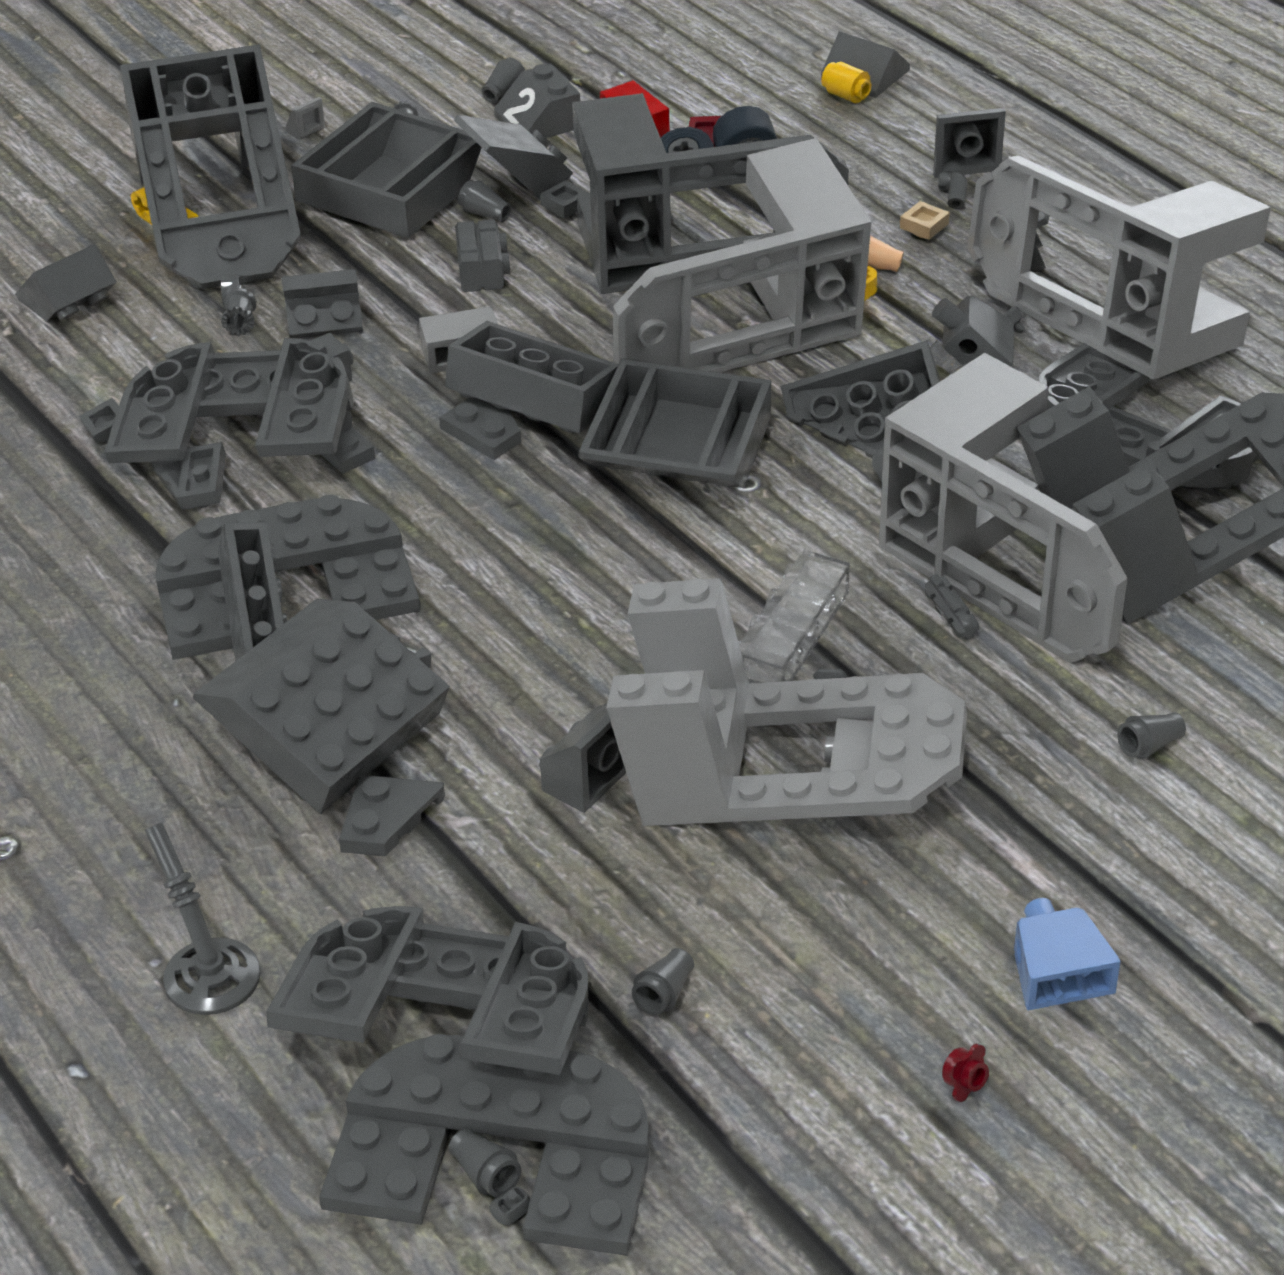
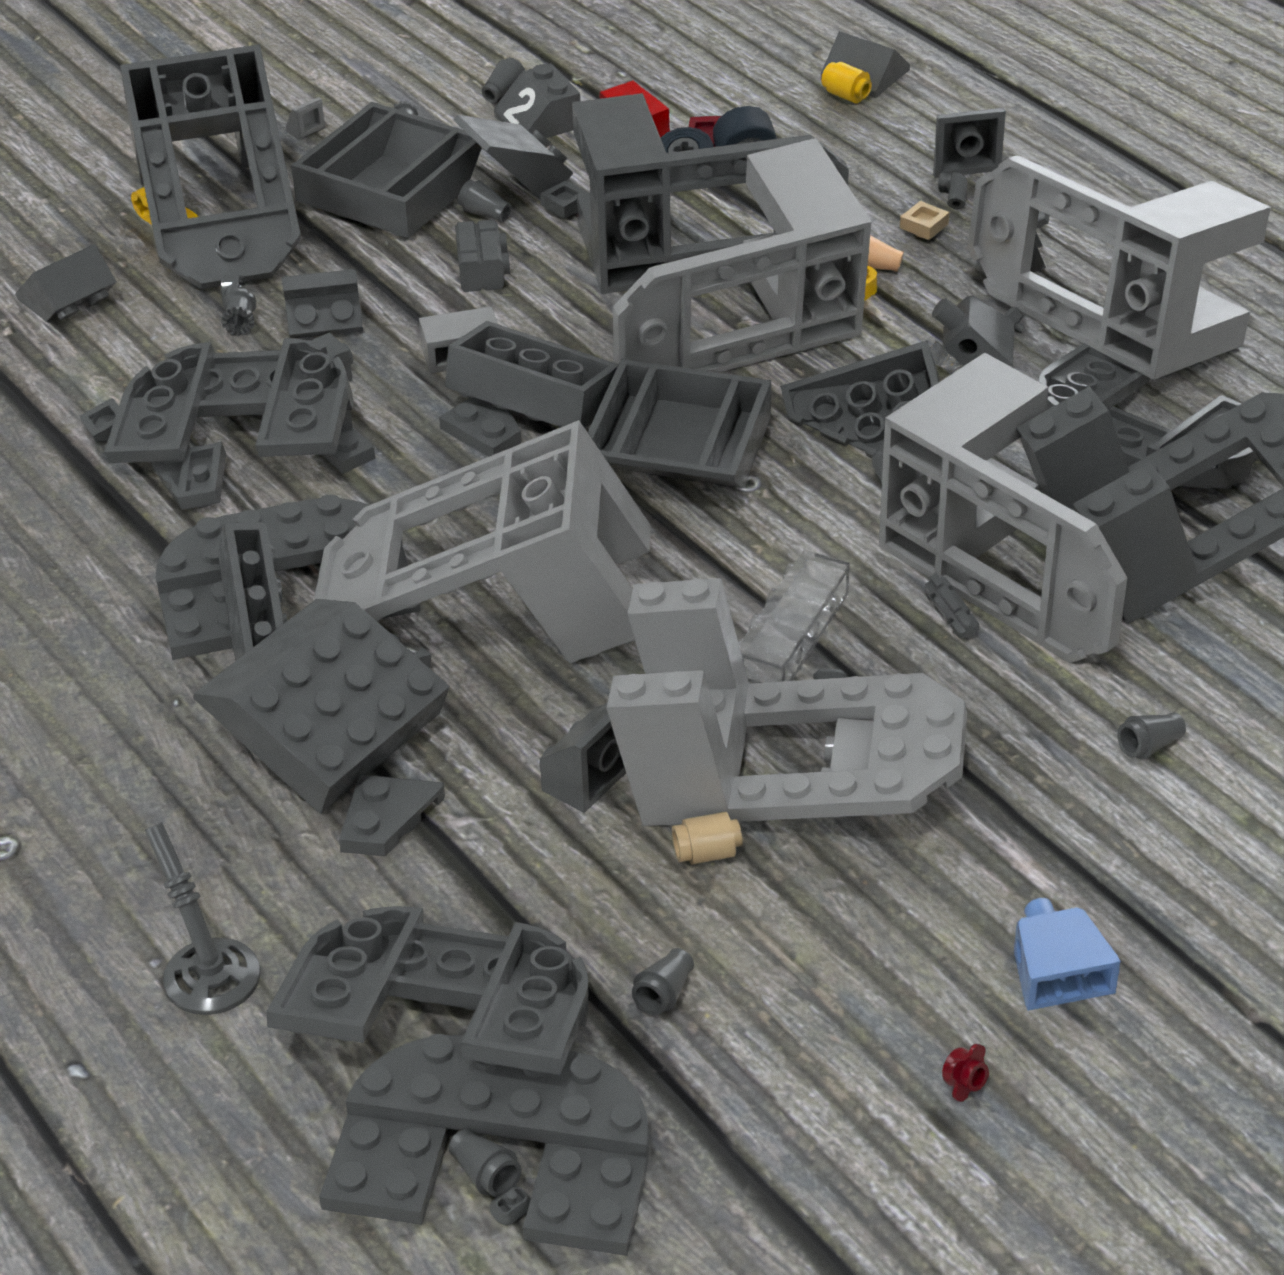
none -> light grey bracket [314,420,651,664]
none -> tan brick [672,811,742,865]

